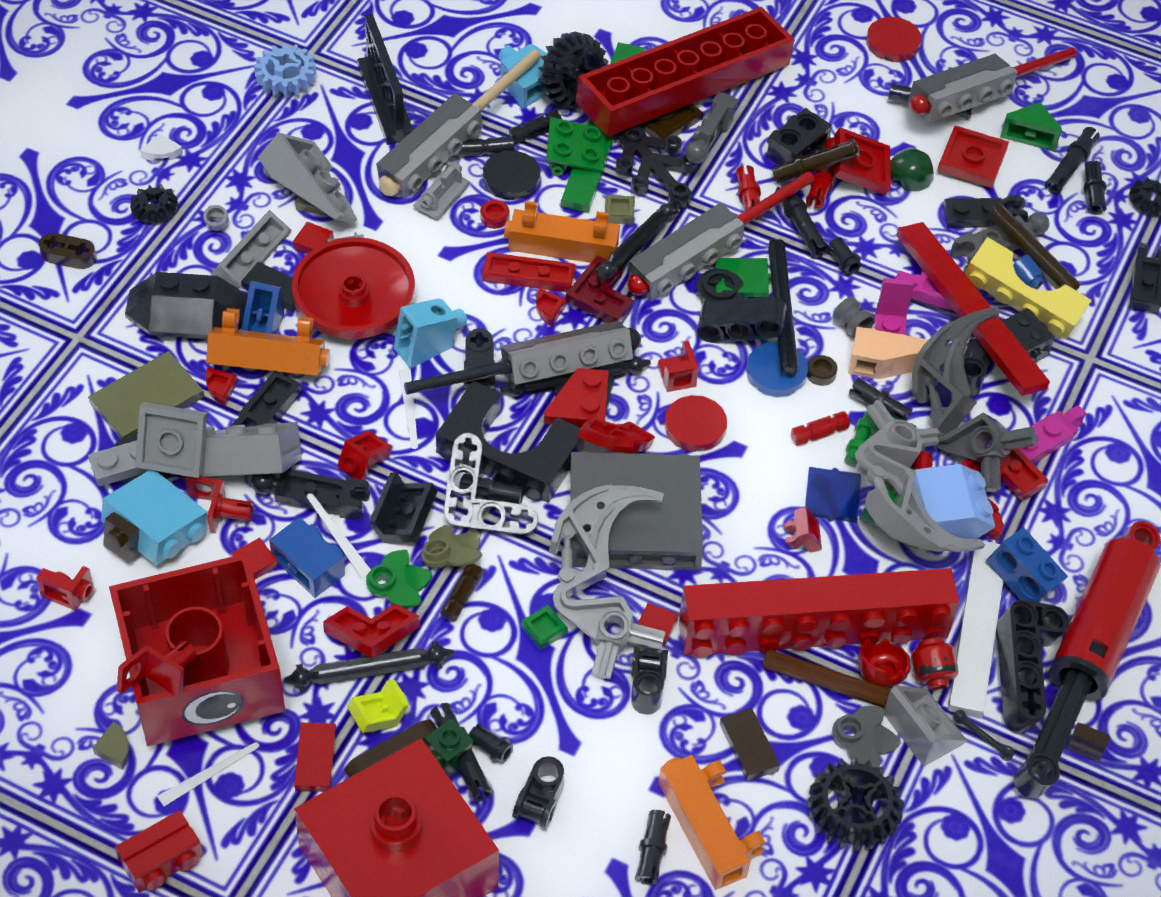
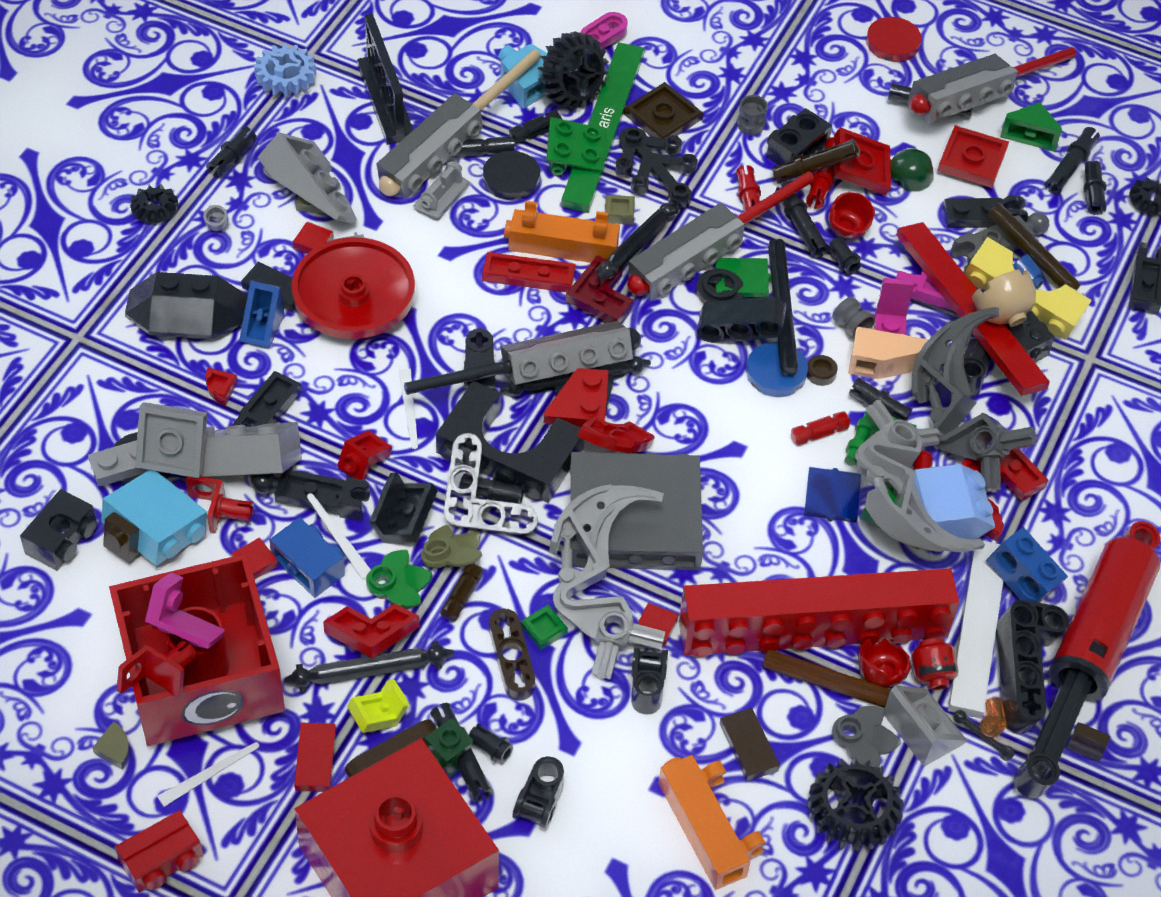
red bracket [36,566,94,611] -> none
dark brown beam [38,233,97,269] -> none
olive tile [88,351,204,439] -> none
white tile [140,134,183,161] -> none
orange brick [206,308,330,376] -> none
light grey slope [210,209,291,289] -> none
medium azure torso [394,298,467,369] -> none
red tile [480,200,510,229] -> none
red tile [536,288,567,326] -> none
red brick [575,7,795,137] -> none
black pin [635,810,671,886] -> none
red panel [657,340,699,392] -> none
red tile [665,395,727,452] -> none
dark grey plate [685,92,739,164] -> none
tile [784,506,822,553] -> none
dark pink hinge [1019,405,1087,464] -> none
none -> black brick [20,489,97,571]
none -> dark pink bracket [145,572,225,649]
none -> black pin [206,126,257,178]
none -> dark brown beam [489,608,535,701]
none -> dark pink plate [581,12,628,49]
none -> dark grey wheel [737,95,768,135]
none -> red hair [828,192,875,240]
none -> tan cylinder [972,270,1036,327]
none -> clear orange arm [980,697,1007,738]

